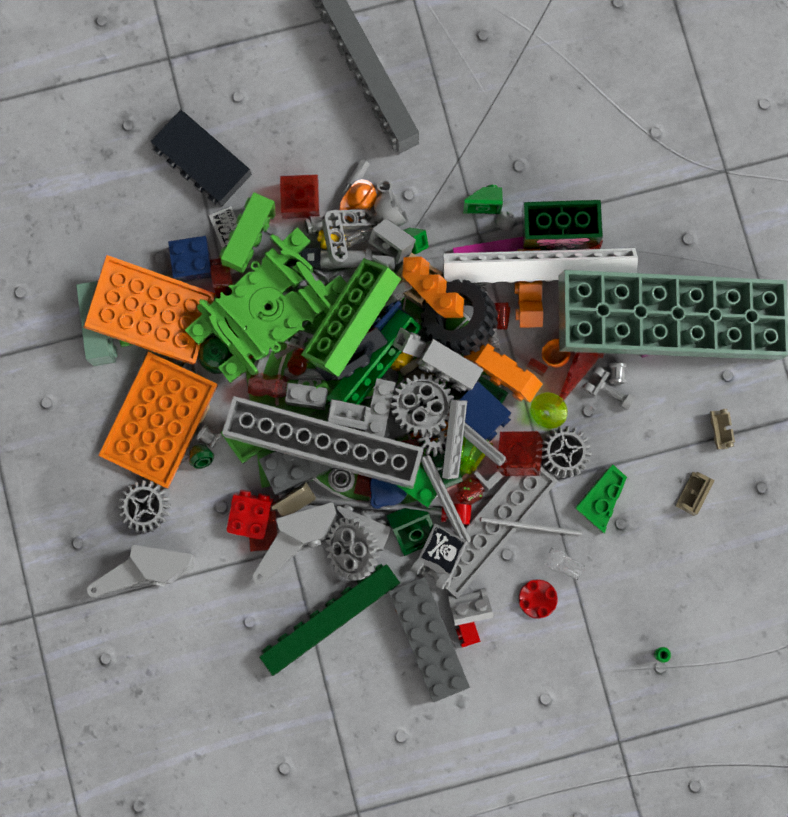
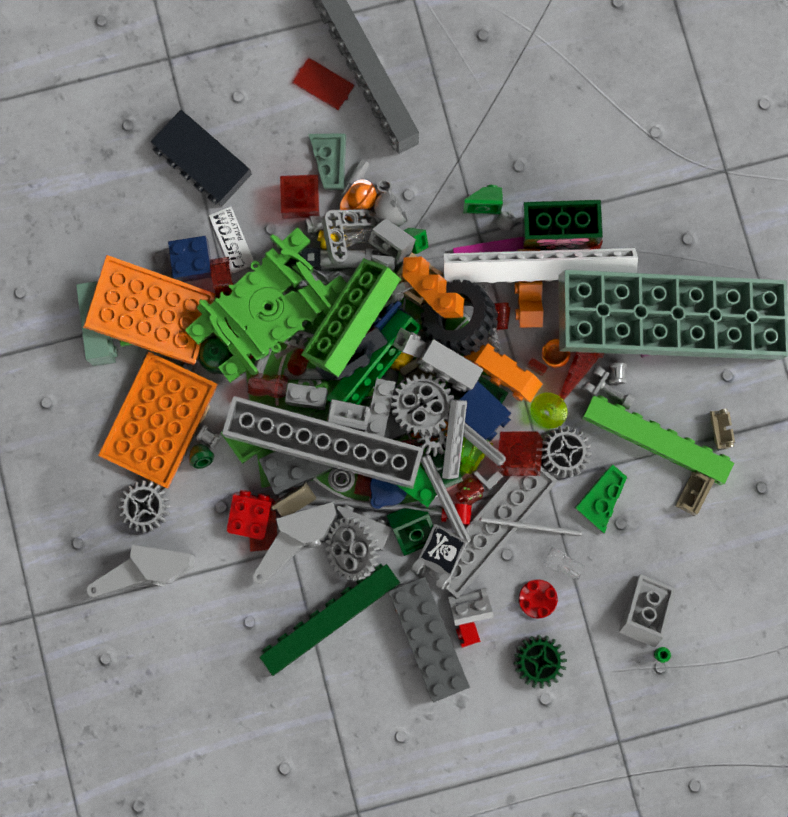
bright green wedge [220,192,276,273] -> none
none -> clear red piece [292,58,355,111]
none -> sand green wing [308,133,346,190]
none -> dark green gear [513,635,567,689]
none -> bright green brick [582,395,734,485]
none -> light grey slope [619,574,676,647]

